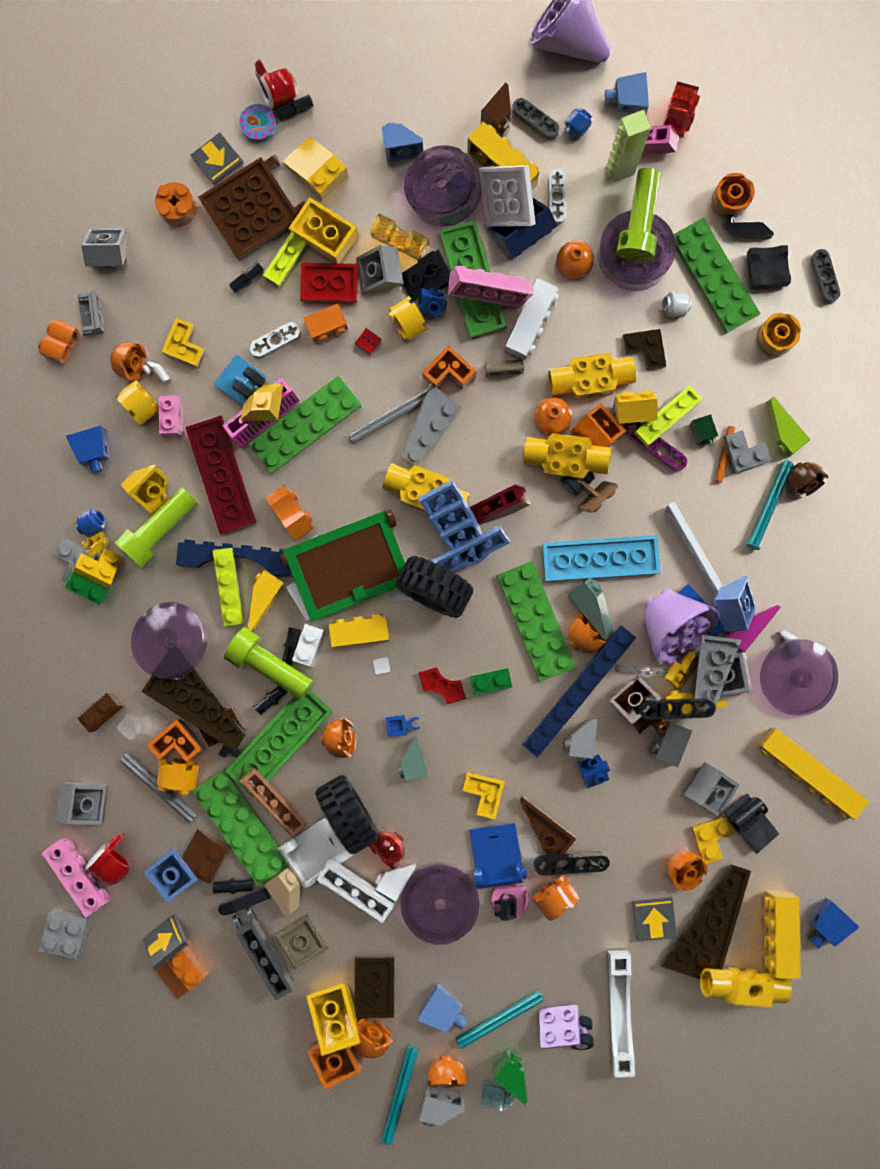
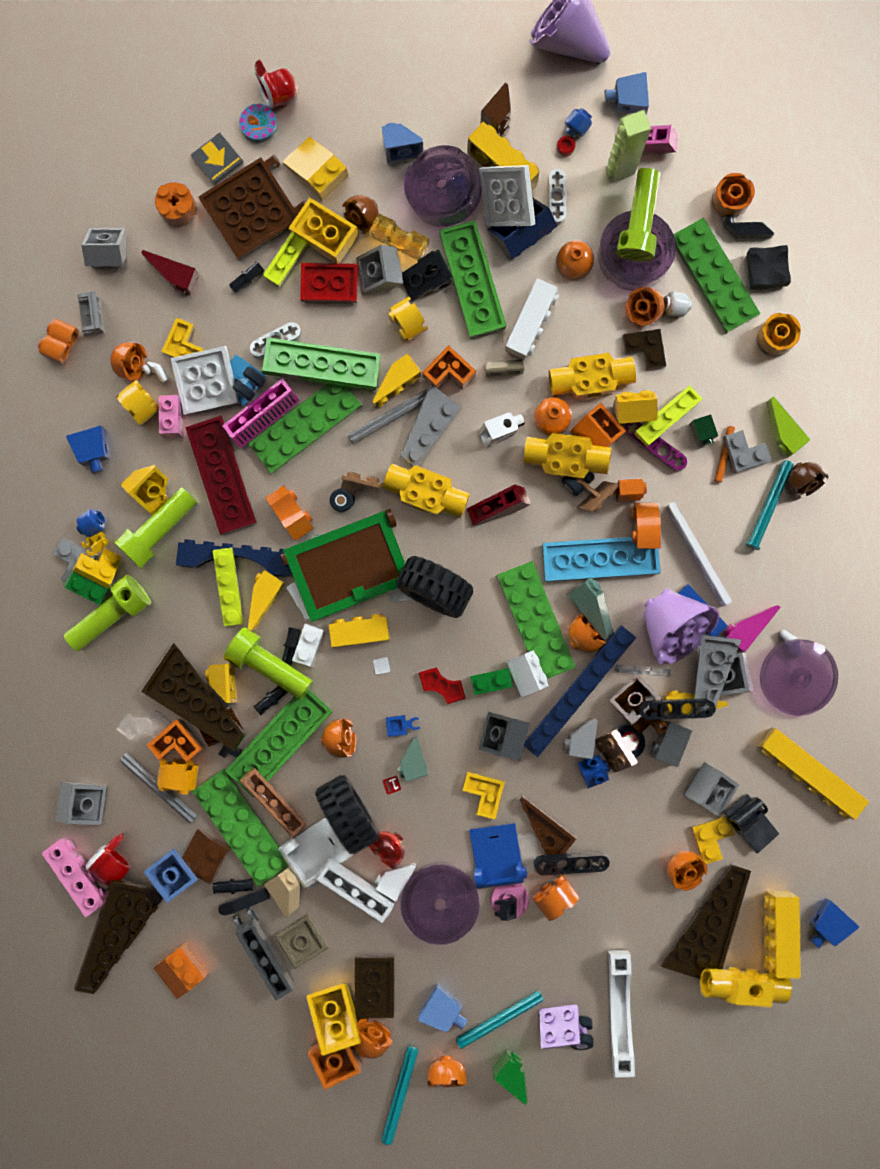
light grey brick [39,908,93,959] -> none
reddish brown brick [78,693,124,732] -> none
clear purple dish [131,602,207,679] -> none
dark grey tile [143,915,188,969] -> none
yellow slope [241,384,283,421] -> none
black axle [276,94,313,118] -> none
orange brick [303,303,348,343] -> none
red tile [355,328,381,355] -> none
blue brick [417,289,447,318] -> none
medium blue slope [419,480,510,572] -> none
light grey slope [419,1086,465,1127] -> none
bright pink slope [448,266,533,308] -> none
clear light blue bracket [481,1083,514,1111] -> none
dark grey beam [512,98,559,140] -> none
dark grey tile [633,897,677,941] -> none
clear red brick [663,81,700,138] -> none
yellow plate [665,650,699,691] -> none
medium blue slope [714,576,757,632] -> none
dark grey beam [811,249,841,304] -> none
none -> lime piece [64,575,151,652]
none -> dark brown wing [74,880,163,994]
none -> dark red slope [141,250,199,295]
none -> white plate [170,346,240,415]
none -> yellow slope [206,663,236,703]
none -> plate [262,337,380,391]
none -> plate [329,472,383,512]
none -> dark orange cylinder [342,194,379,234]
none -> yellow slope [372,353,421,407]
none -> red sticker [383,776,401,794]
none -> white torso [478,412,525,448]
none -> dark grey brick [479,712,530,761]
none -> white brick [506,650,549,697]
none -> red tile [557,136,576,156]
none -> medium nougat plate [595,725,645,773]
none -> orange brick [615,479,647,502]
none -> orange cylinder [625,287,665,326]
none -> orange brick [630,503,661,549]

